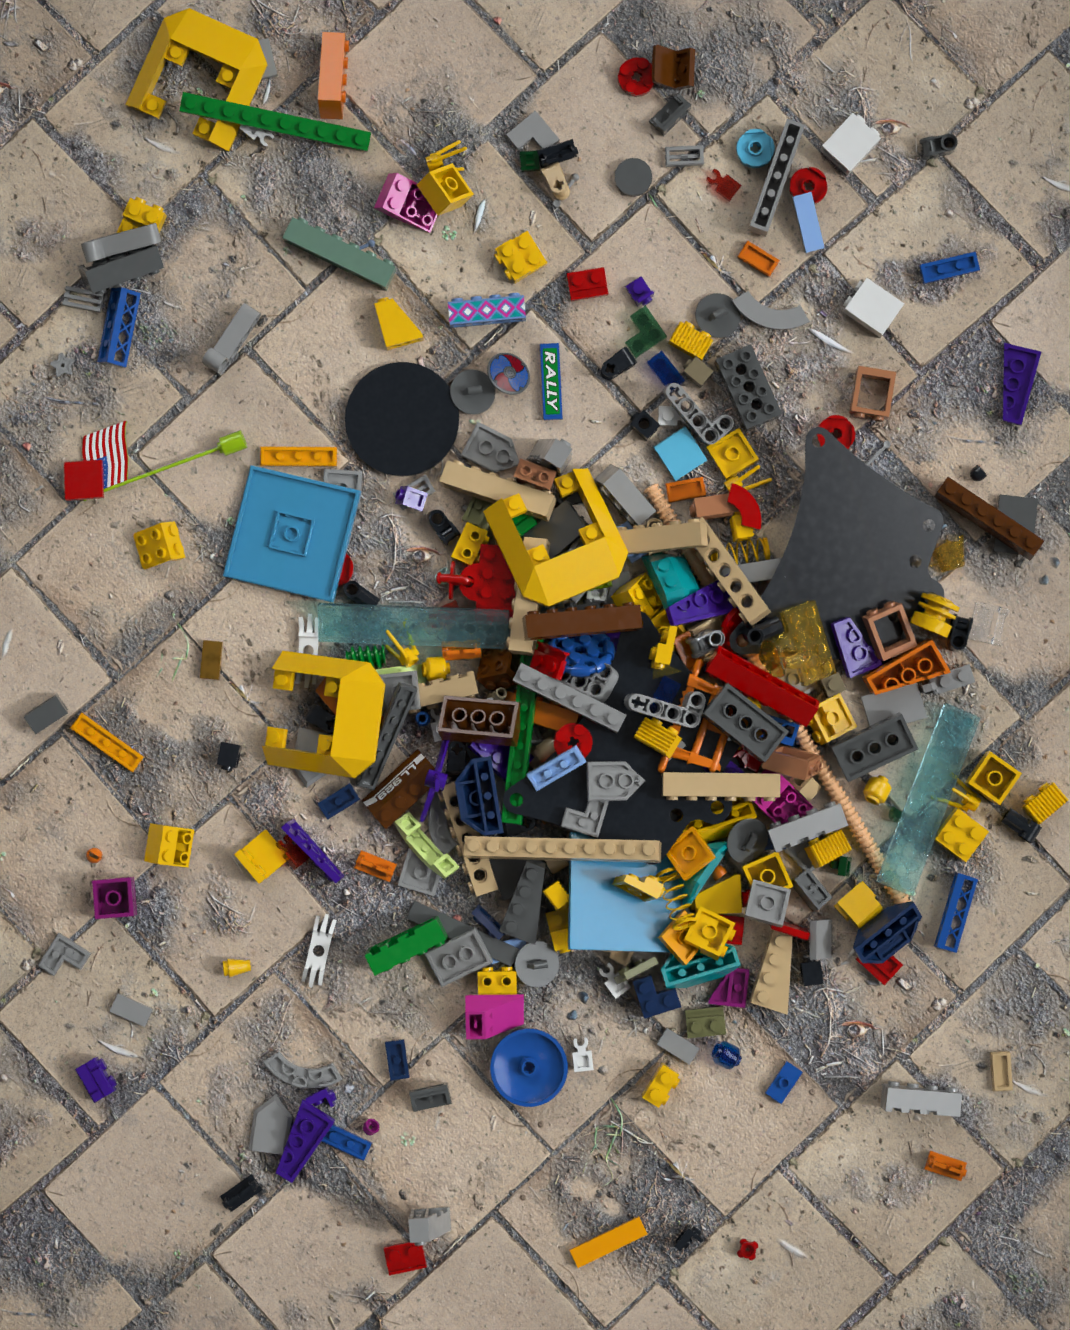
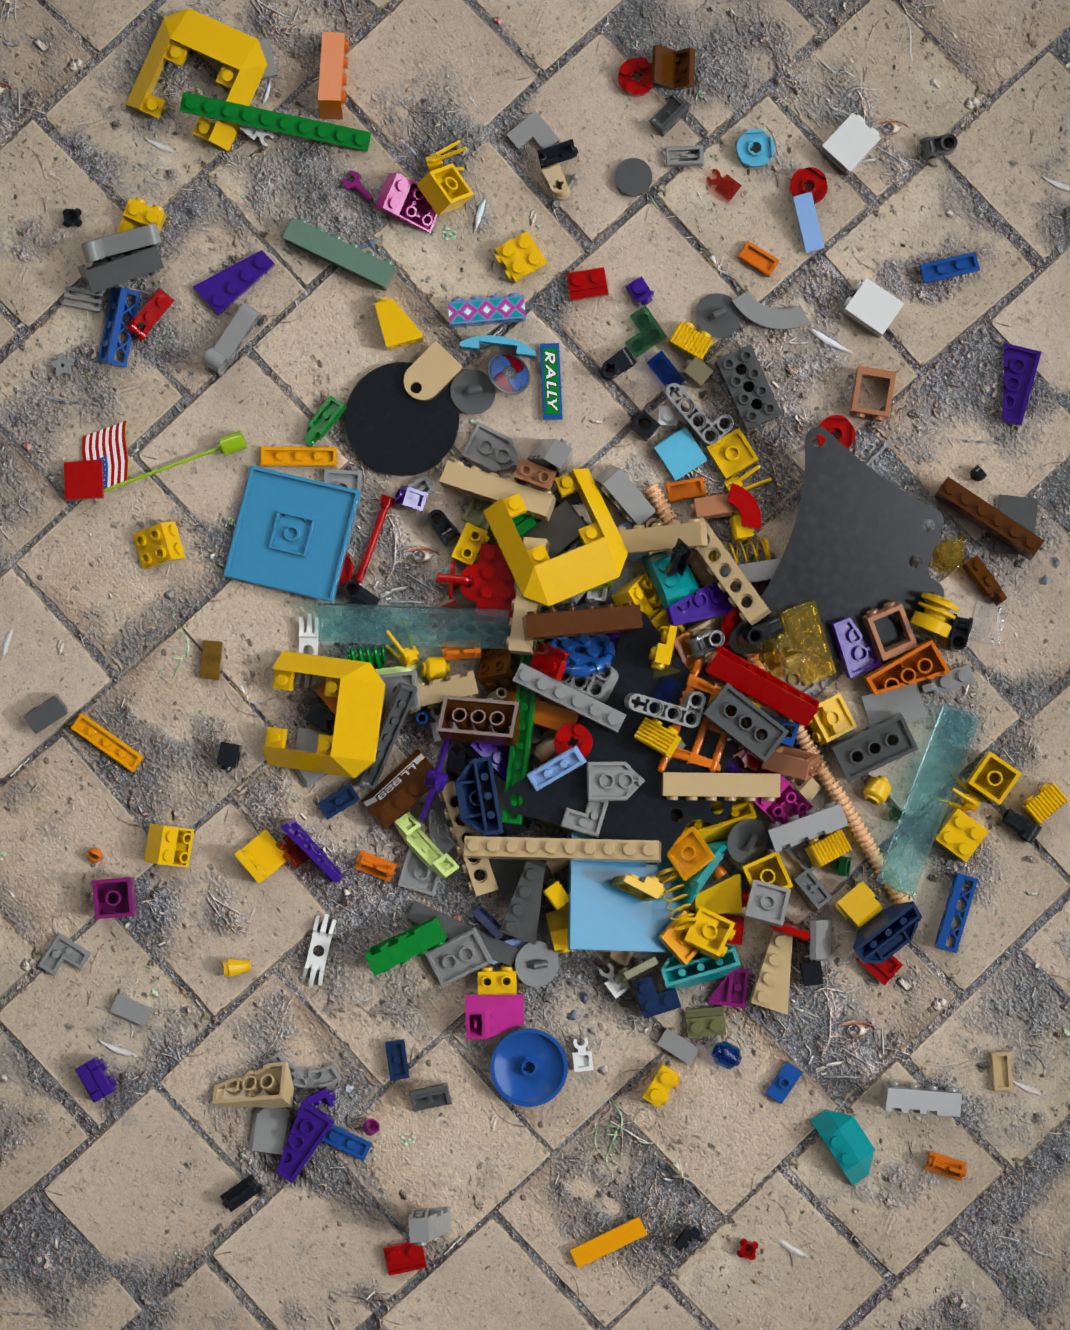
dark green tile [520,150,540,172] -> none
light grey brick [748,119,805,237] -> none
dark tan brick [819,672,846,698] -> none
none -> black plate [63,208,82,228]
none -> red plate [126,287,175,341]
none -> dark purple wing [193,250,275,315]
none -> tan wedge [212,1062,294,1108]
none -> green hinge [303,396,347,447]
none -> magenta bar [342,170,374,203]
none -> red piece [355,494,396,583]
none -> tan tile [404,341,463,401]
none -> medium azure slope [459,335,536,359]
none -> black hinge [665,538,693,577]
none -> teal wedge [810,1109,875,1186]
none -> reddish brown hinge [963,555,1007,606]

